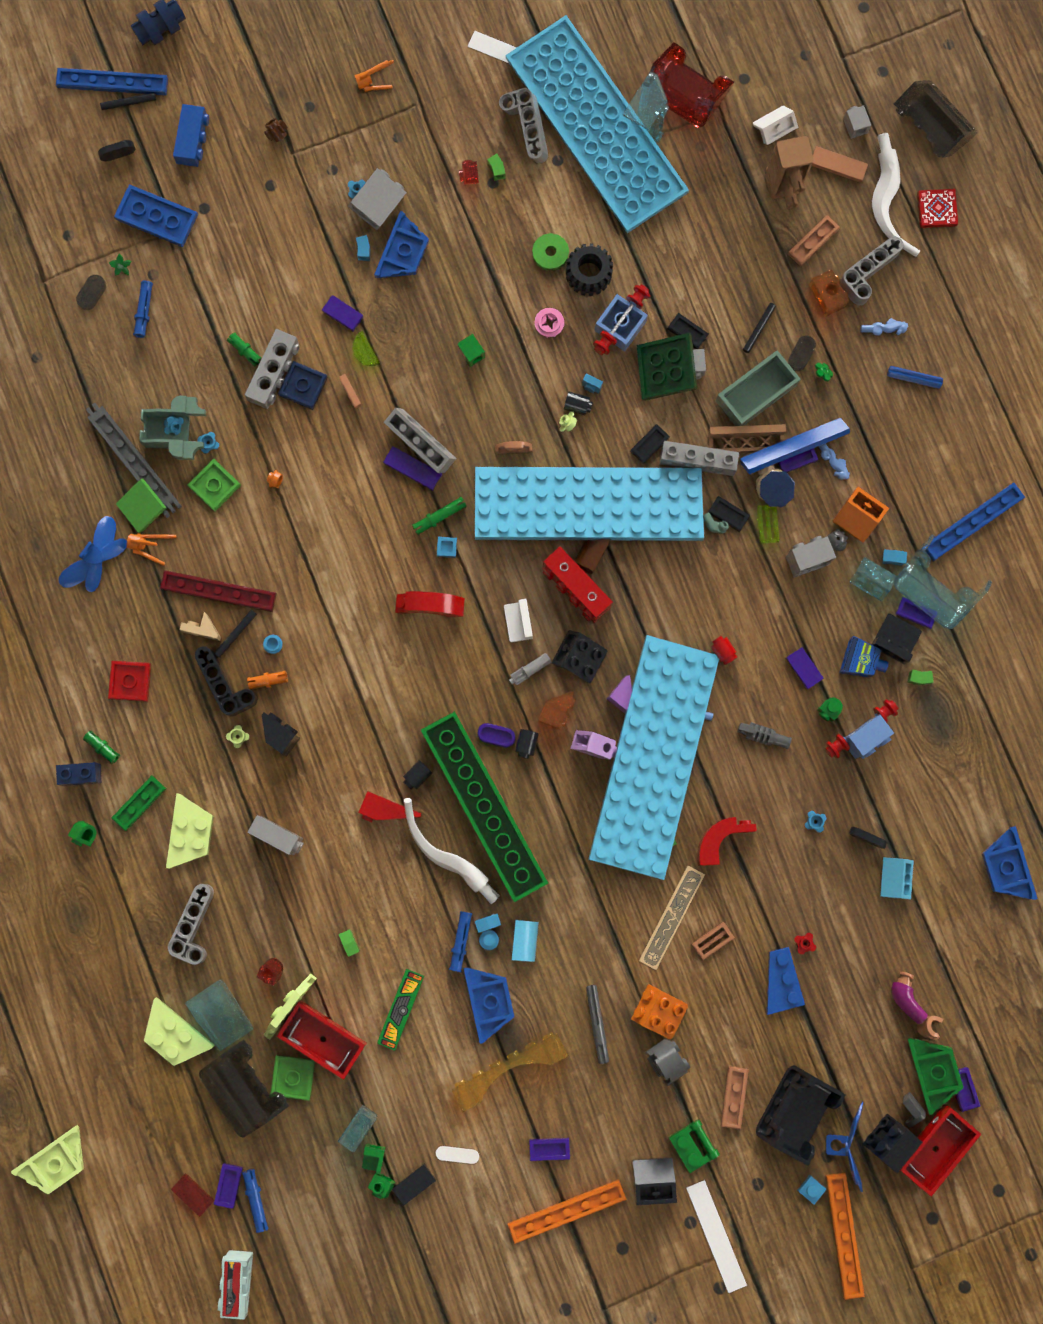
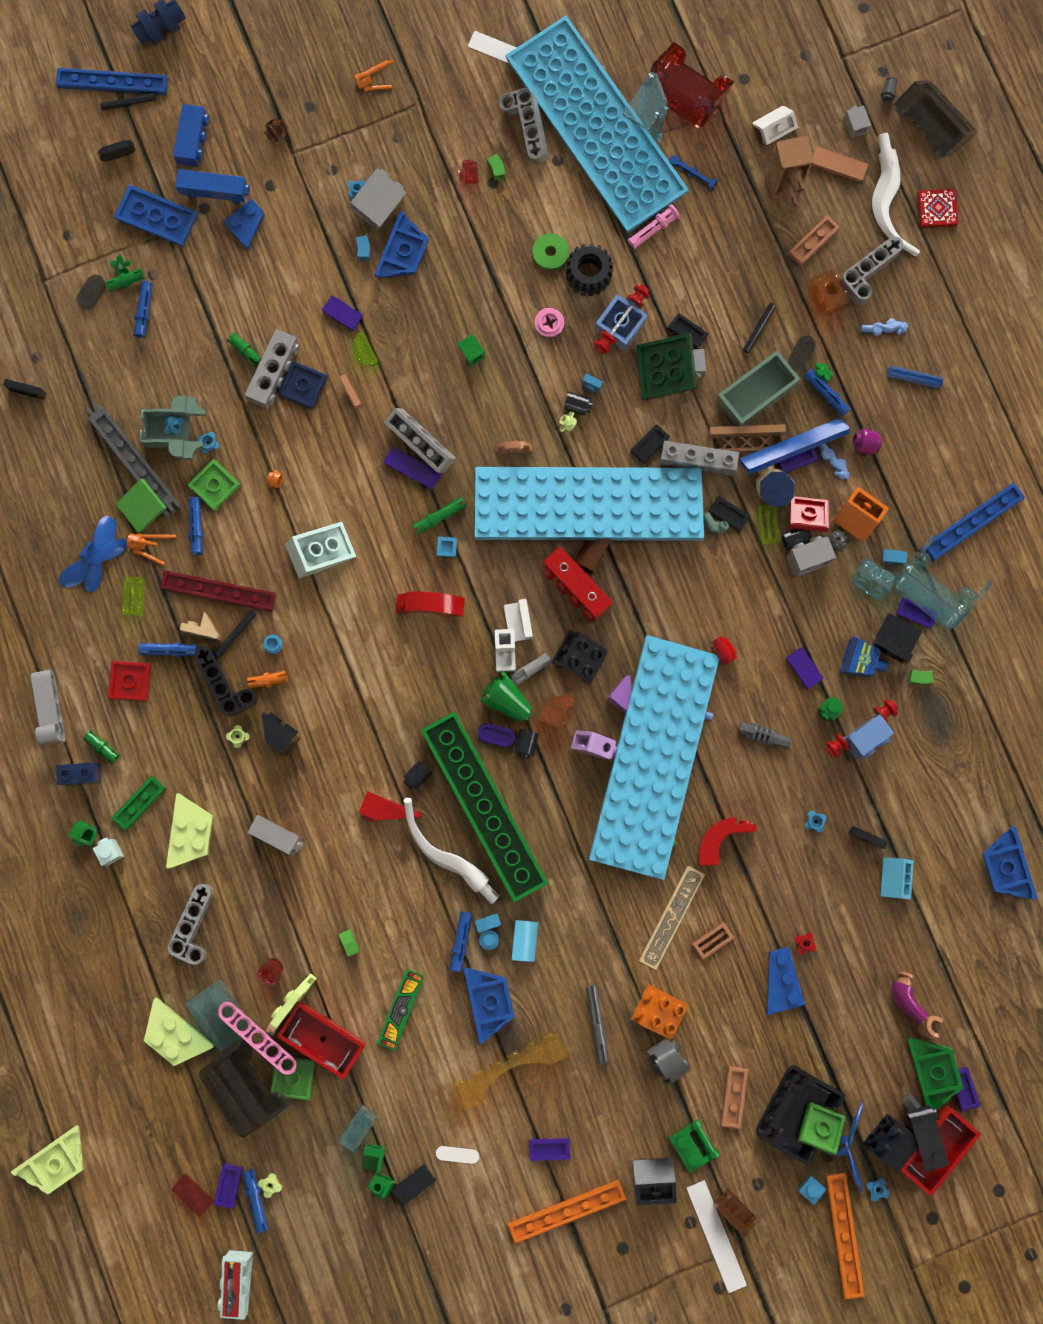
none -> black tile [3,379,47,400]
none -> light grey beam [31,669,65,746]
none -> light aqua brick [93,838,124,866]
none -> green pin [105,268,145,292]
none -> clear neon green tile [122,577,145,616]
none -> blue pin [138,642,198,657]
none -> blue brick [175,169,250,204]
none -> blue pin [188,497,204,555]
none -> bright pink beam [218,1001,296,1075]
none -> blue wing [224,199,265,250]
none -> yellowish green plate [258,1173,282,1198]
none -> light aqua slope [285,522,356,578]
none -> green cone [478,671,533,722]
none -> white brick [495,629,516,672]
none -> bright pink pin [628,204,680,249]
none -> blue piece [669,155,717,191]
none -> reddish brown hinge [713,1188,757,1237]
none -> black brick [781,529,812,551]
none -> tile [790,496,829,532]
none -> bright green tile [798,1102,846,1156]
none -> blue pin [803,369,851,417]
none -> magenta head [852,429,882,455]
none -> dark azure plate [867,1178,890,1202]
none -> dark grey pin [881,77,898,103]
none -> black door [906,1105,949,1172]

